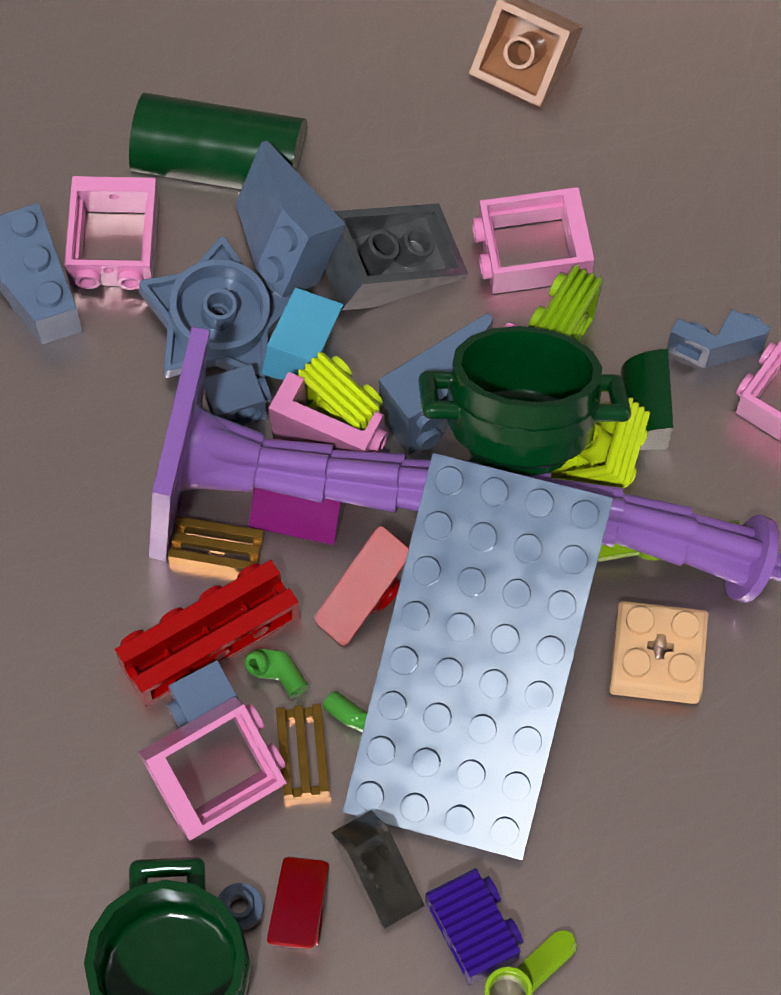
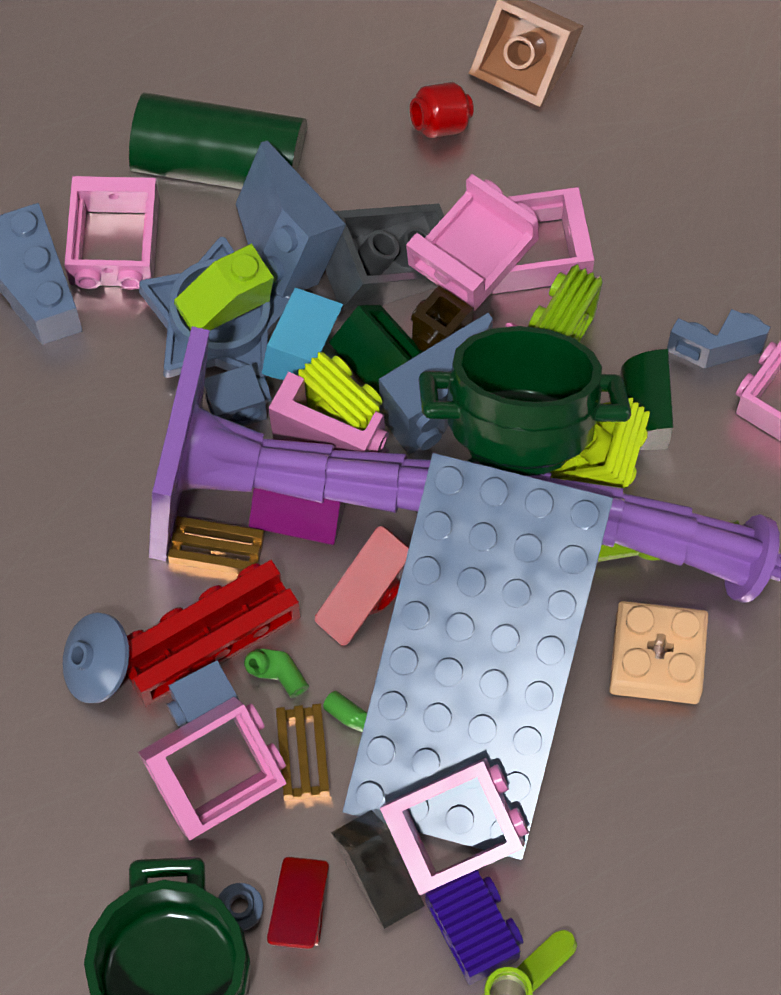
none -> sand blue dish [62,613,129,704]
none -> lime slope [174,243,274,330]
none -> dark green brick [329,305,422,394]
none -> window [380,758,529,895]
none -> bright pink panel [406,174,539,311]
none -> red head [410,82,474,139]
none -> dark brown brick [411,285,473,352]

